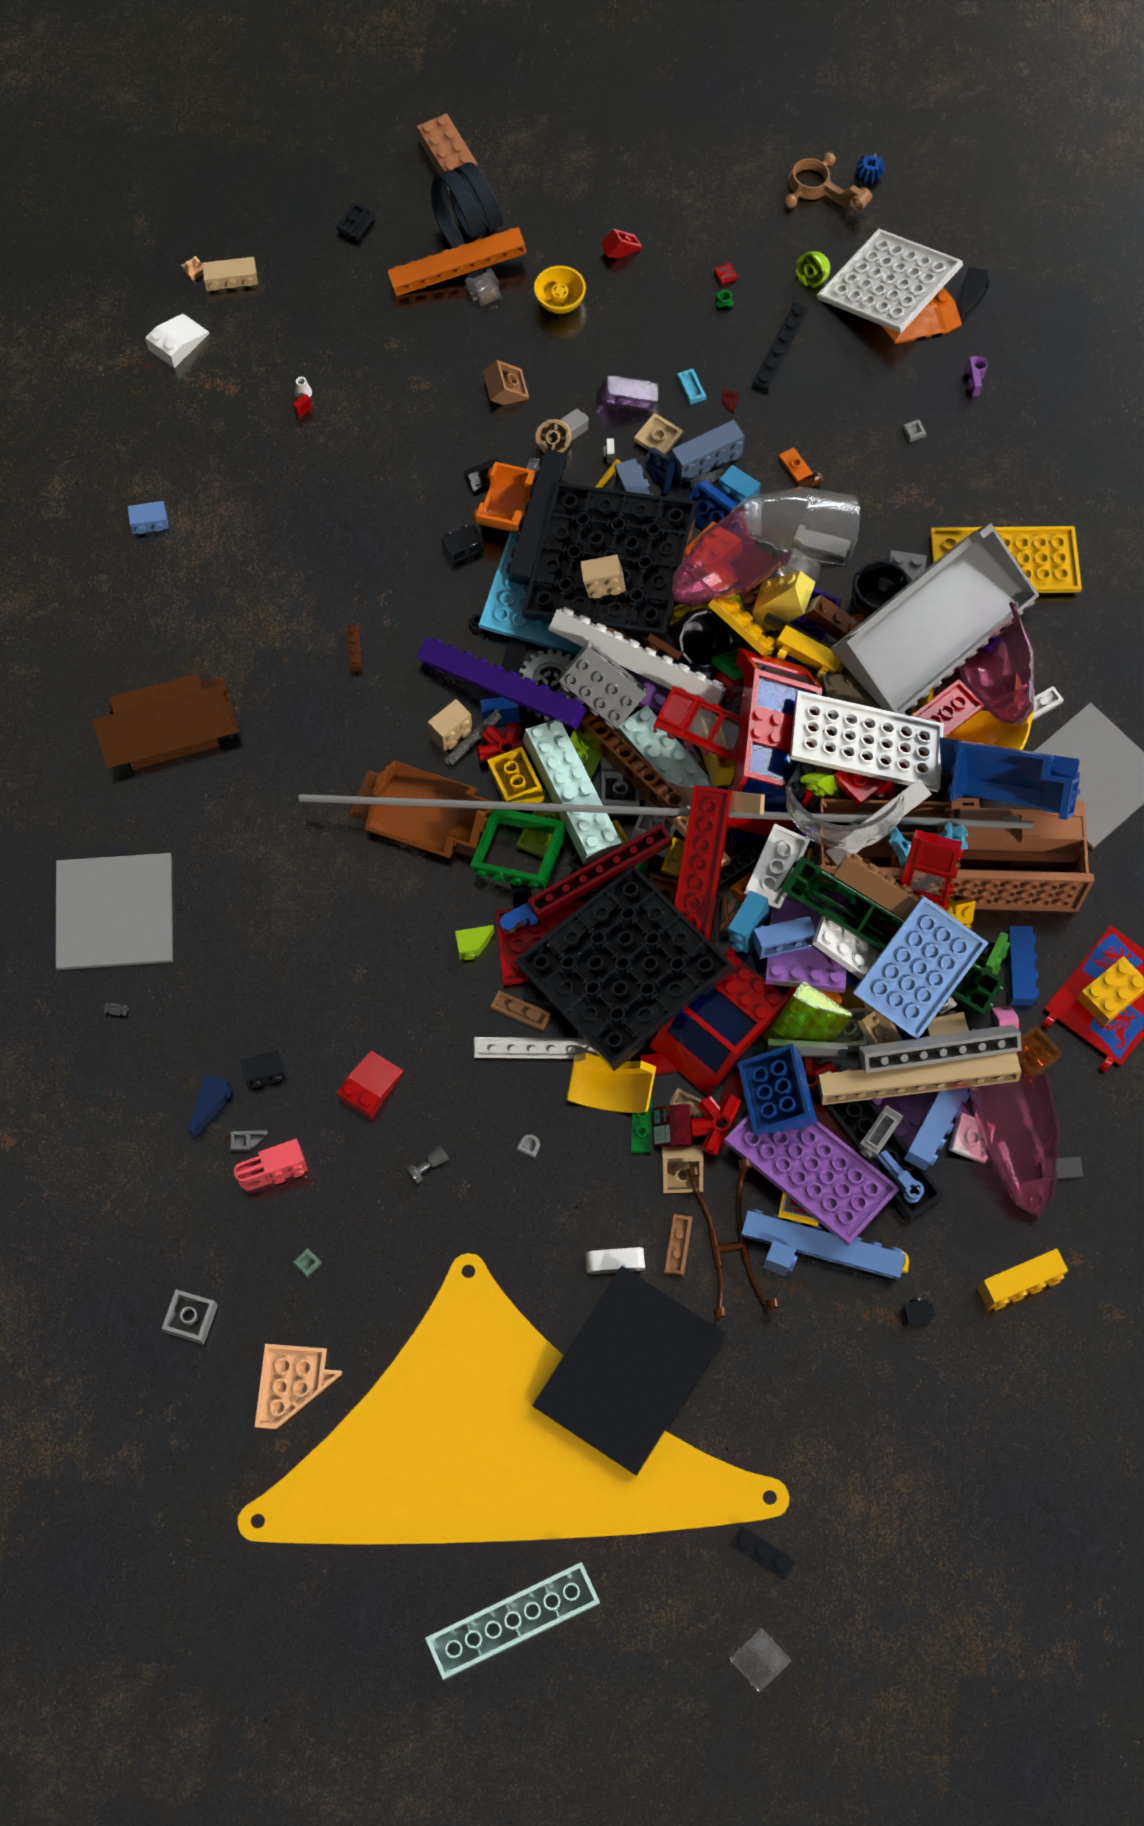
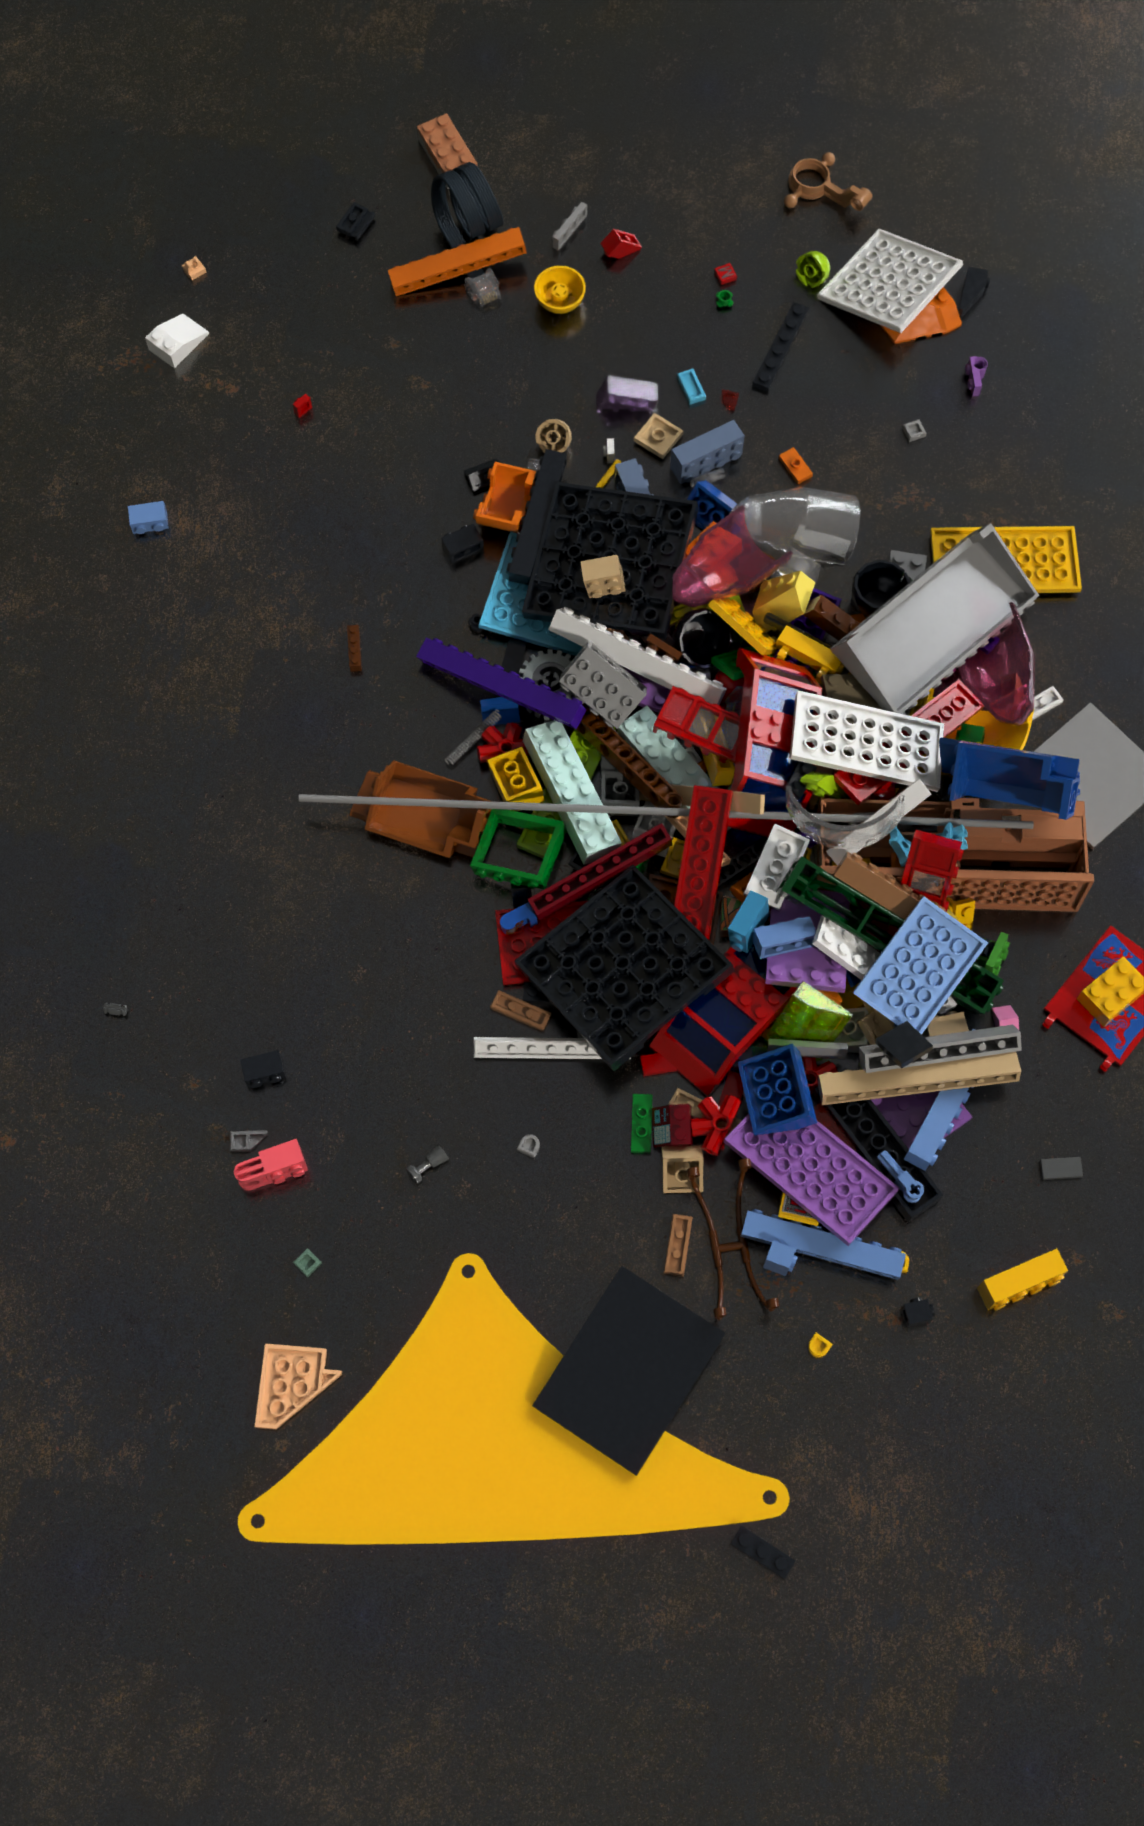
light grey tile [56,853,173,970] -> none
reddish brown panel [92,673,239,770] -> none
light grey brick [162,1289,218,1345] -> none
dark blue slope [188,1075,232,1137] -> none
tan brick [202,257,258,290] -> none
white cone [295,377,312,398] -> none
red slope [336,1051,404,1120] -> none
light aqua brick [425,1562,600,1680] -> none
tan brick [428,699,472,753] -> none
lime slope [455,925,494,960] -> none
medium nougat slope [483,360,529,405] -> none
light grey brick [561,408,589,441] -> none
yellow panel [566,1053,656,1113] -> none
white beam [585,1247,645,1274] -> none
dark blue wing [645,447,676,494] -> none
dark azure brick [718,465,761,507] -> none
clear slope [729,1627,792,1692] -> none
medium nougat piece [740,589,760,606] -> none
reddish brown arm [798,472,823,491] -> none
blue gear [856,153,885,183] -> none
light grey window [858,1105,903,1159] -> none
tile [949,1112,994,1164] -> none
clear pink windscreen [969,1074,1061,1217] -> none
blue brick [1006,926,1039,1006] -> none
clear orange brick [1016,1025,1063,1084] -> none
none -> light grey plate [552,202,587,251]
none -> yellow tile [808,1333,833,1358]
none -> black tile [875,1021,933,1068]
none -> green brick [956,724,985,744]

